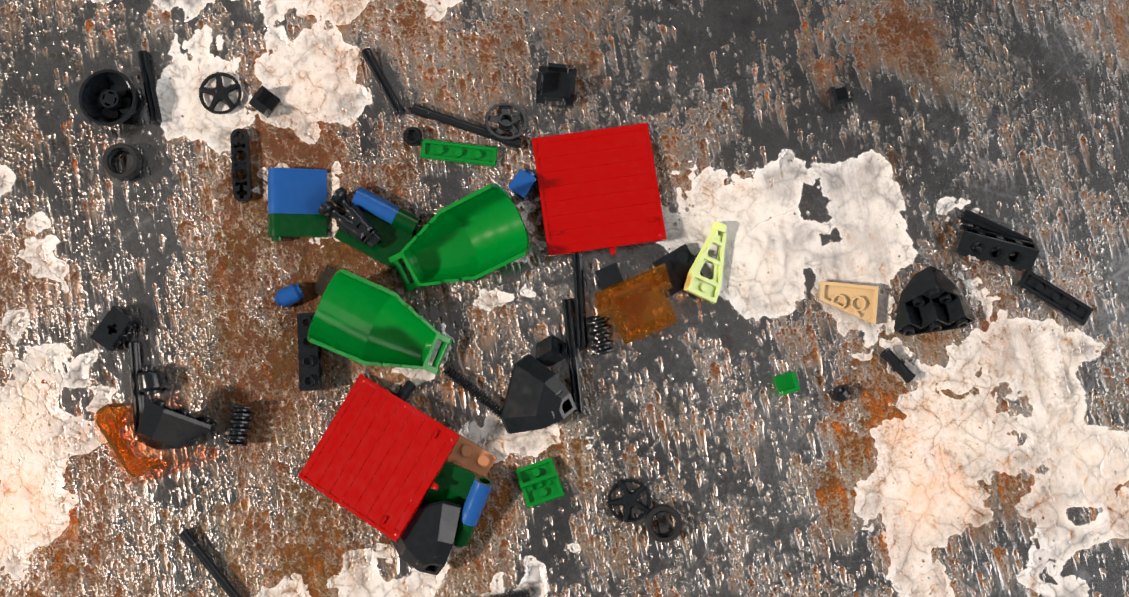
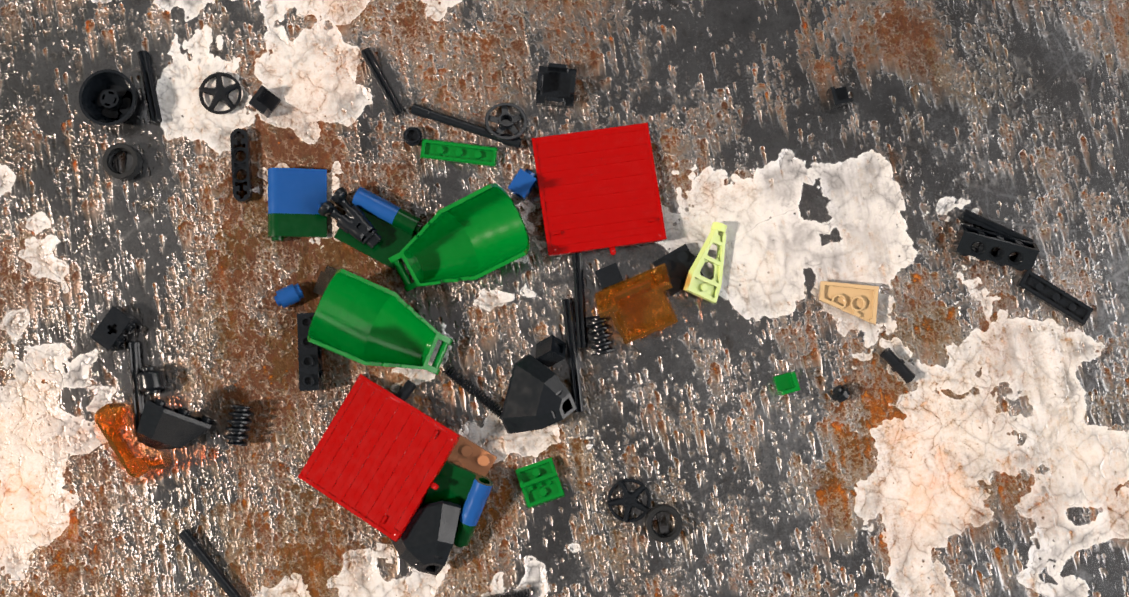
black brick [894,266,975,336] -> none

